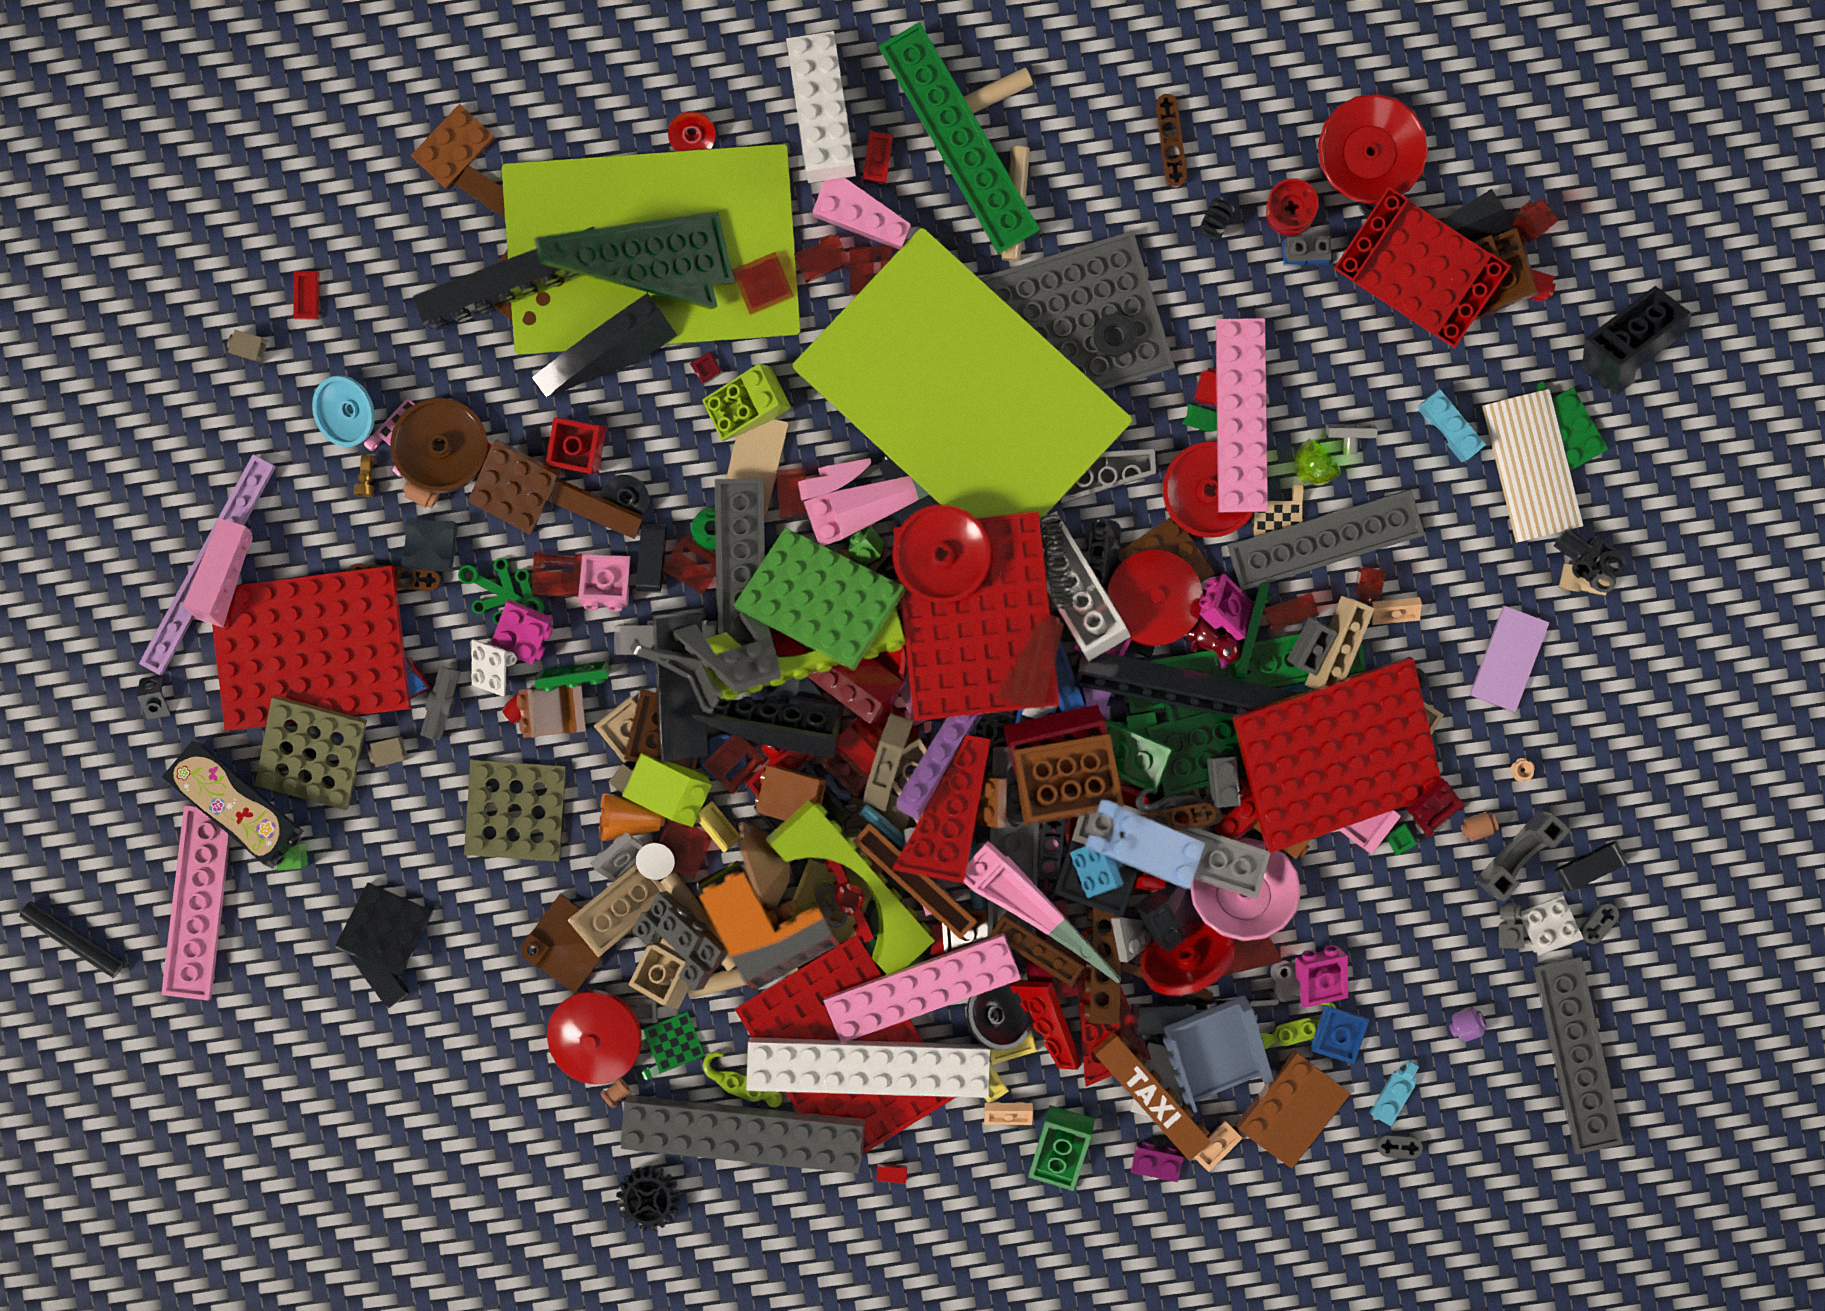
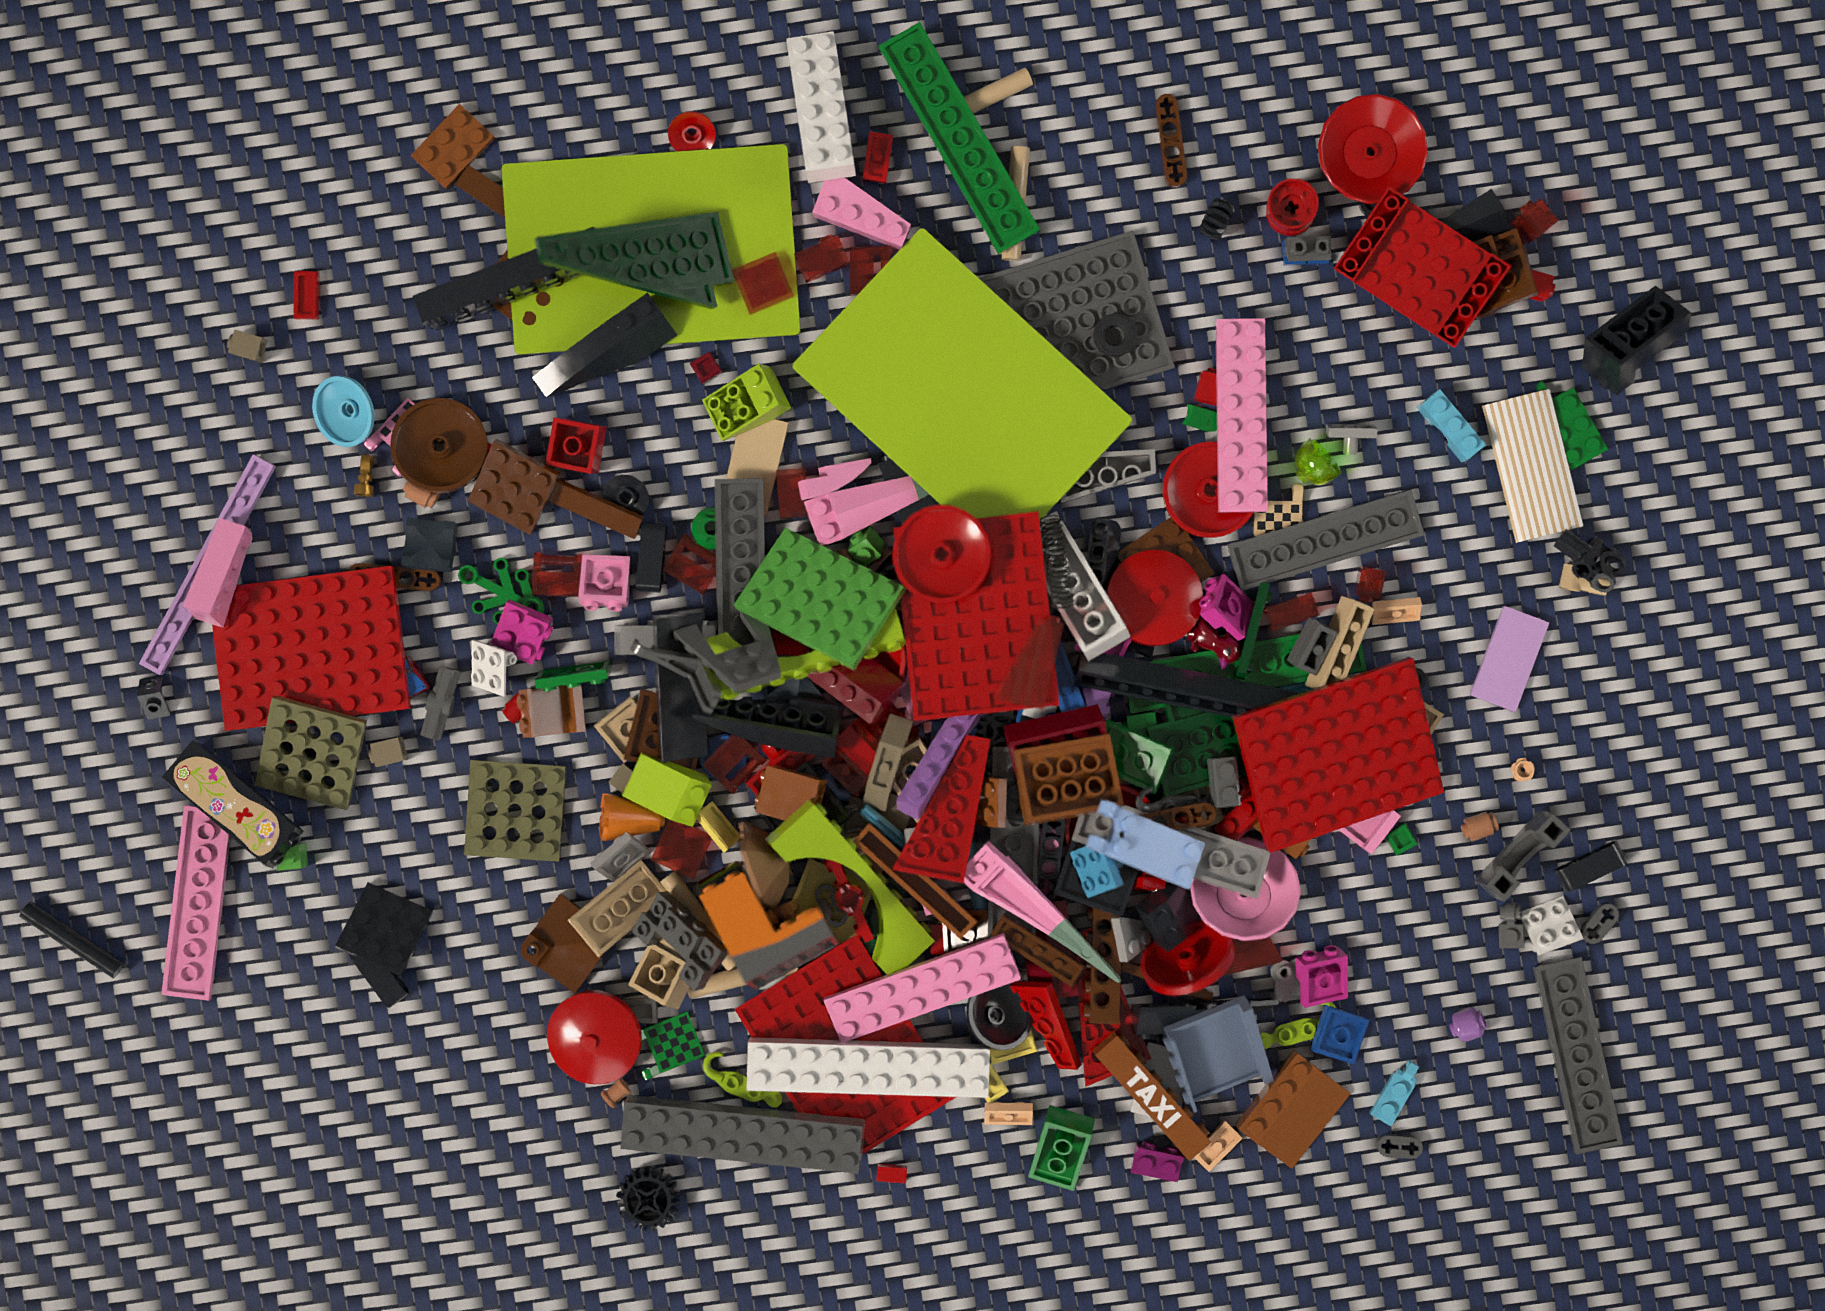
white sticker [636,843,675,880] -> none
dark red plate [1406,778,1465,838] -> none

